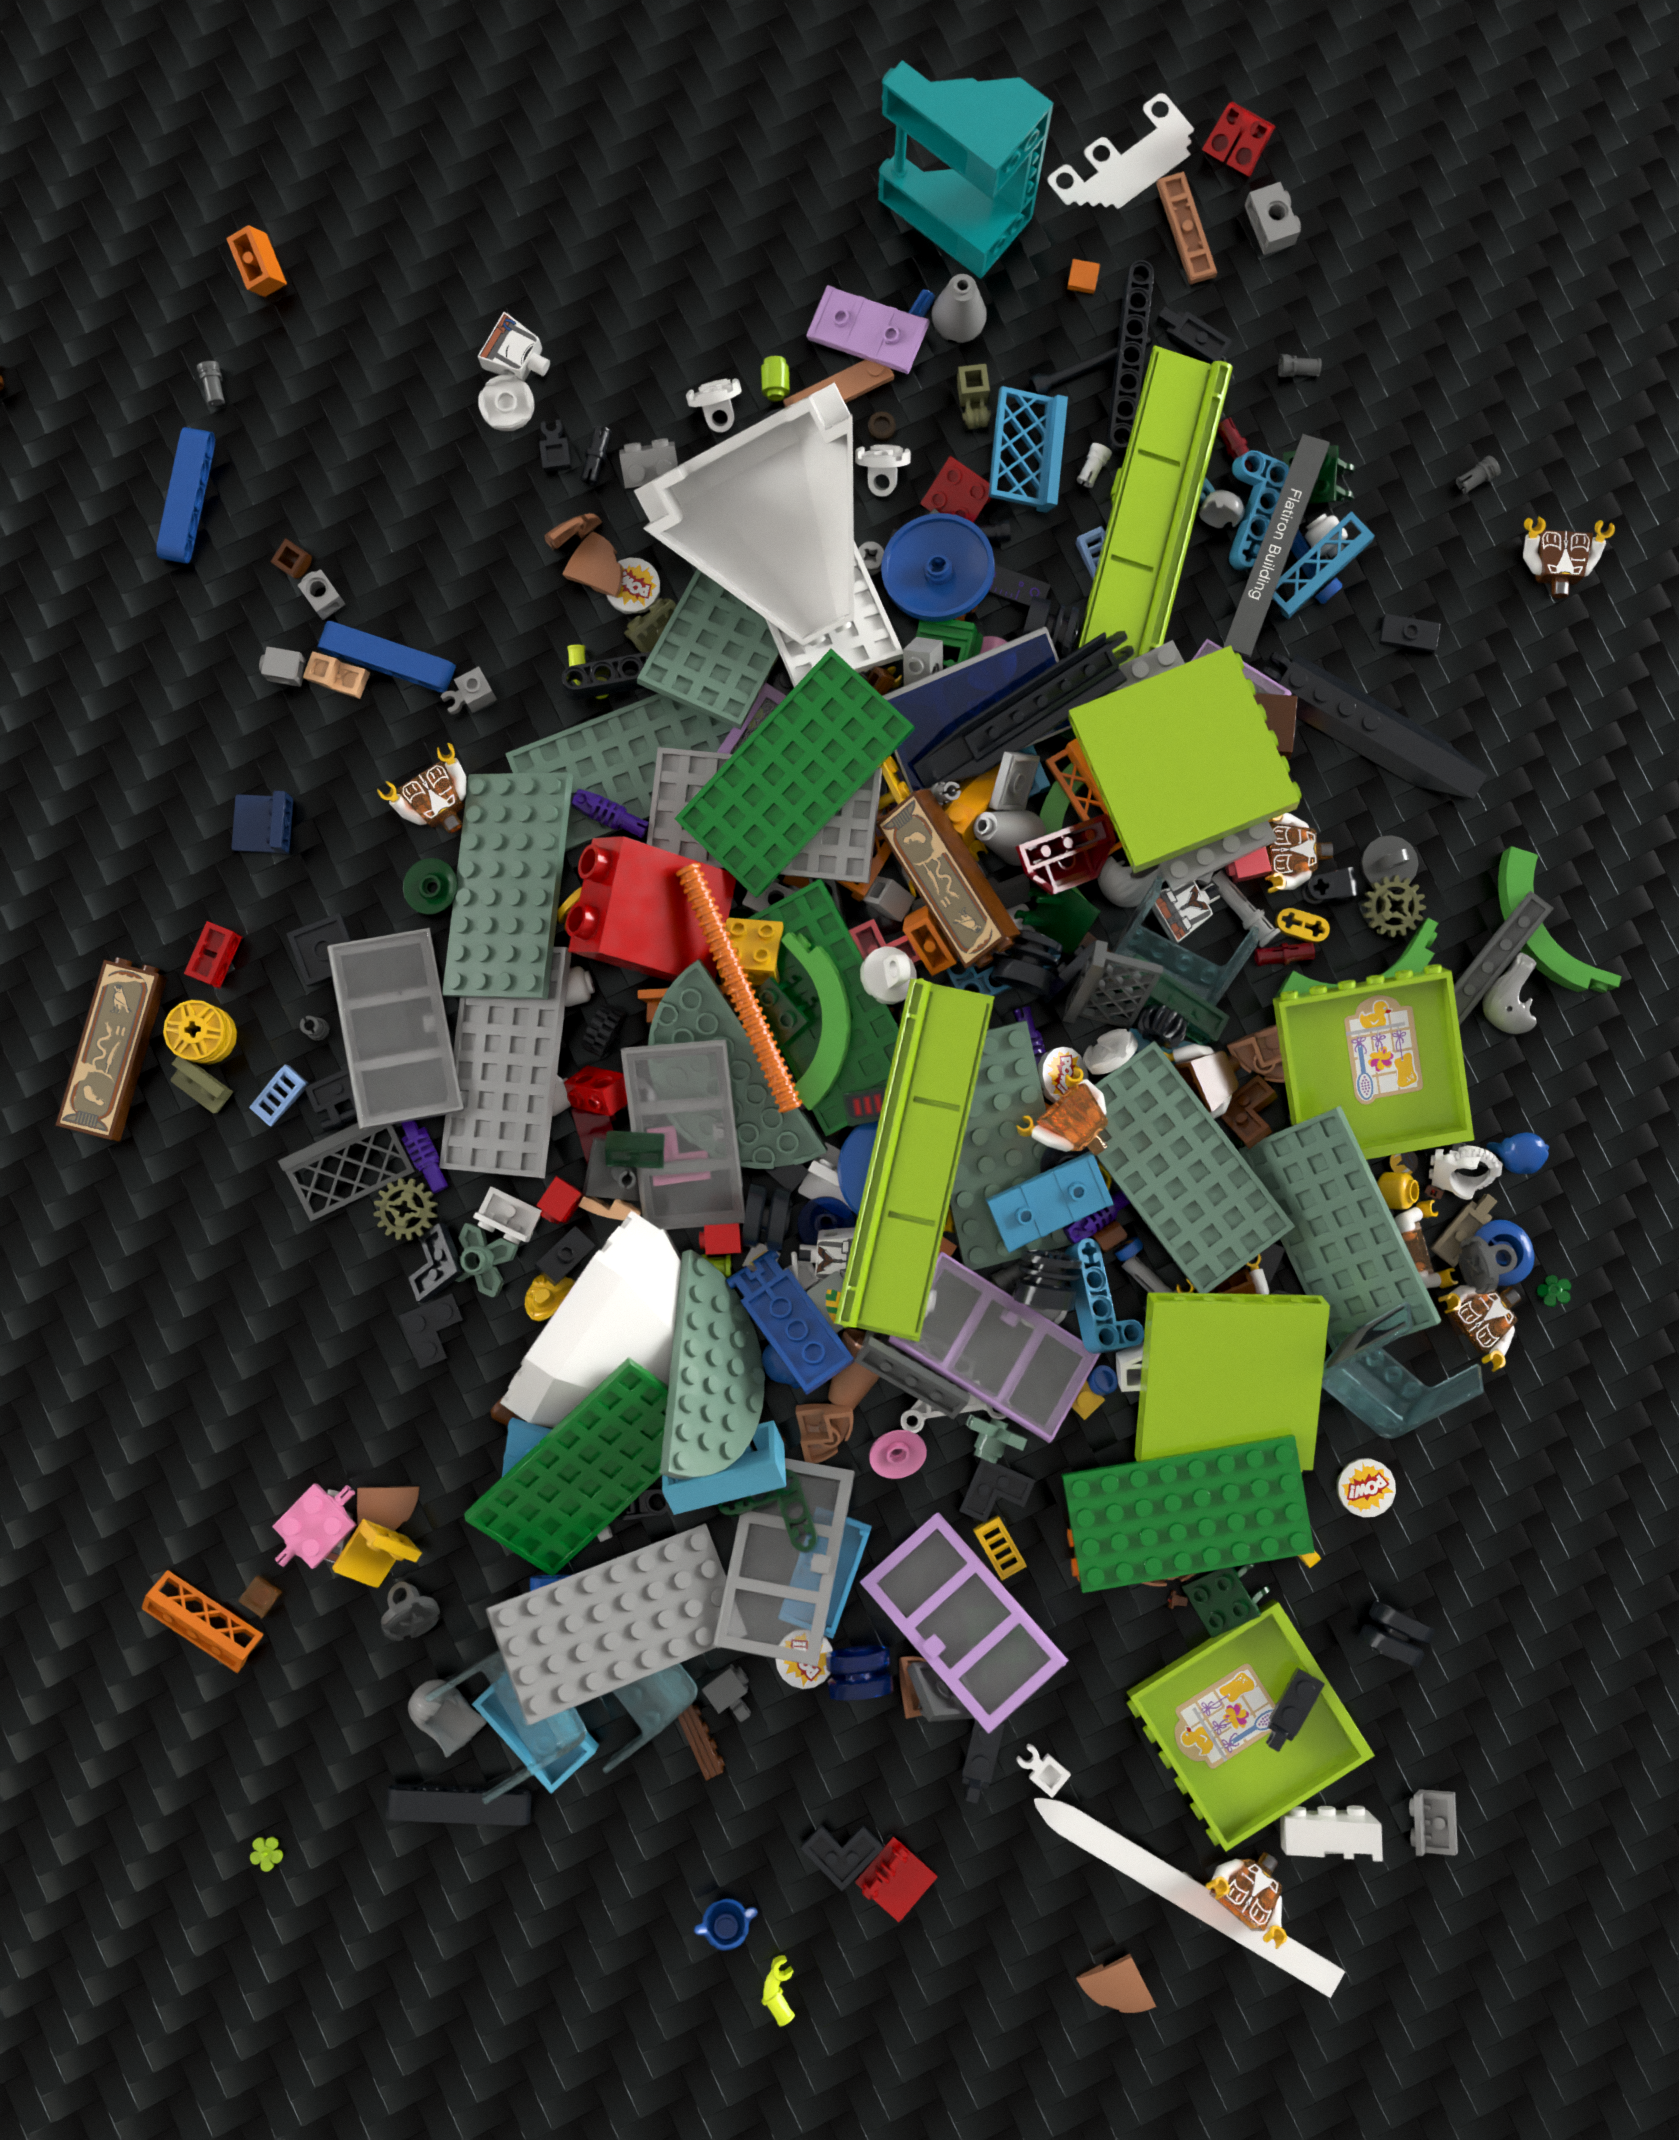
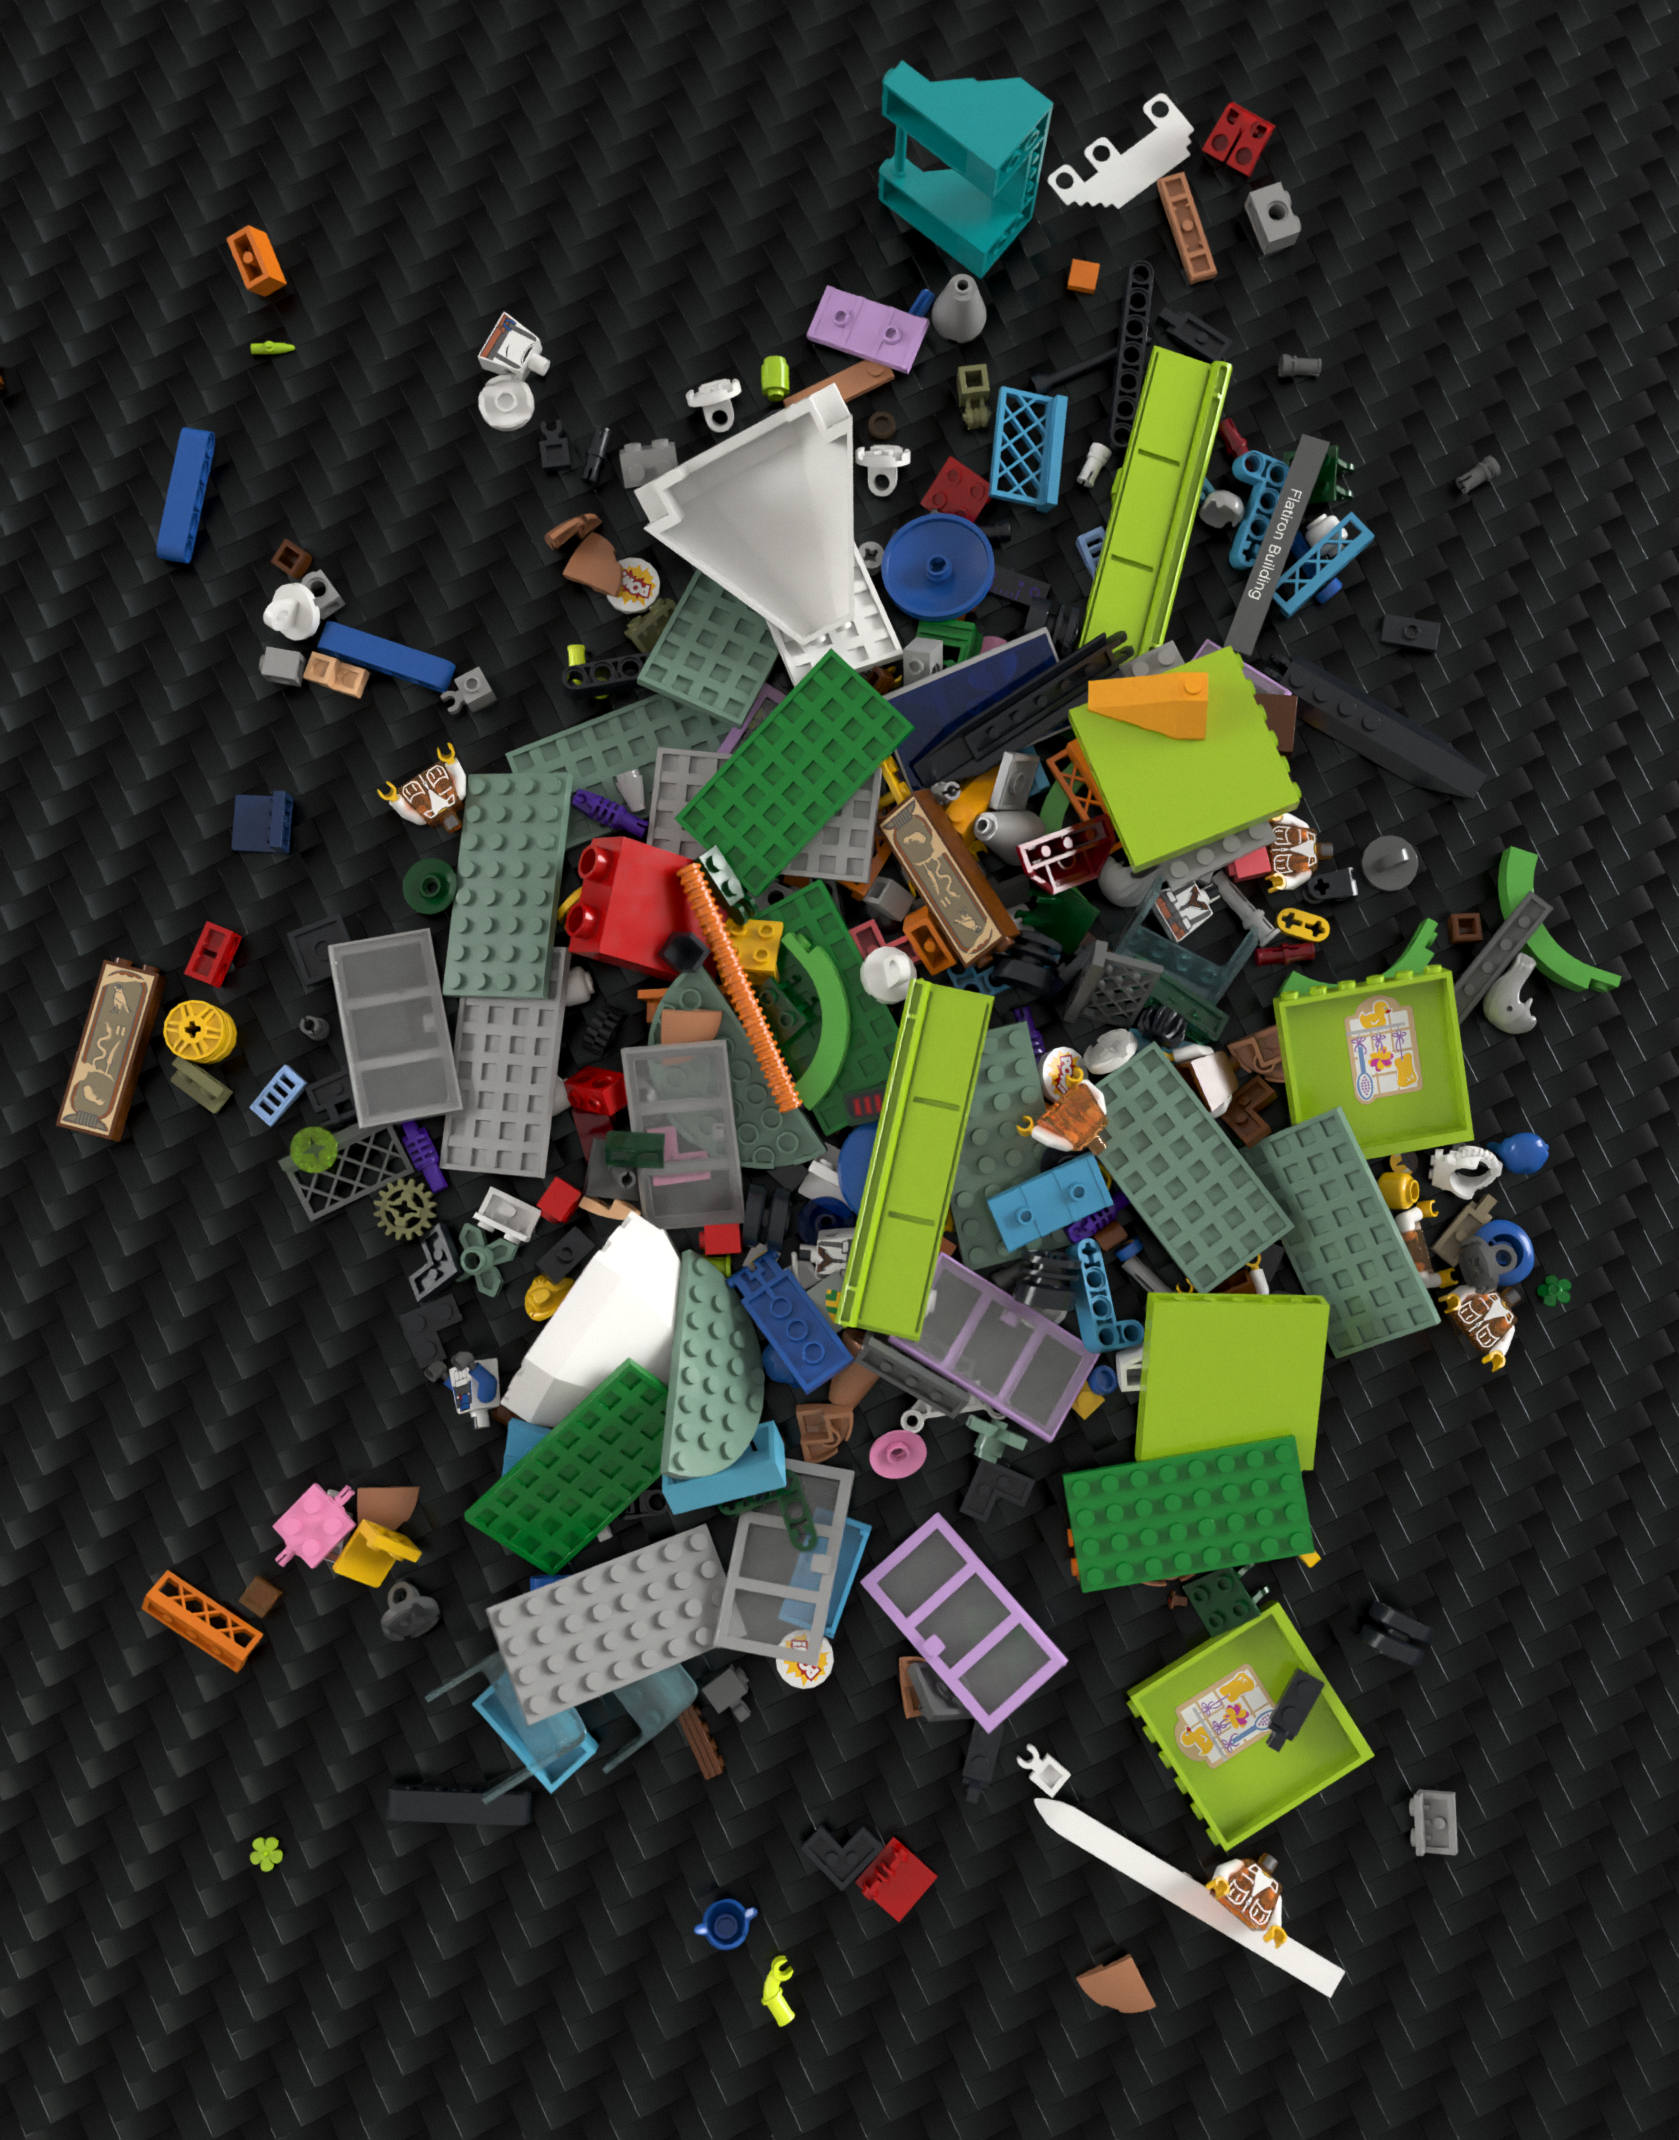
dark grey pin [197,361,225,406] -> none
light grey piece [408,1679,487,1757] -> none
clear blue wheel [825,1645,893,1700] -> none
yellow slope [973,1515,1027,1580] -> none
white wedge [1280,1806,1383,1861] -> none
clear light blue windscreen [1322,1301,1484,1438] -> none
tile [1336,1458,1396,1517] -> none
olive gear [1361,875,1426,937] -> none
reddish brown piece [1424,1184,1444,1199] -> none
torso [1523,517,1615,598] -> none
none -> lime helmet [251,341,295,355]
none -> white tile [263,583,320,641]
none -> clear neon green gear [290,1127,338,1173]
none -> torso [424,1352,500,1429]
none -> light grey cone [616,769,647,813]
none -> black panel [657,932,711,973]
none -> nougat brick [661,1009,723,1065]
none -> dark green hinge [693,845,759,926]
none -> light orange wedge [1088,672,1208,740]
none -> reddish brown brick [1447,913,1483,944]

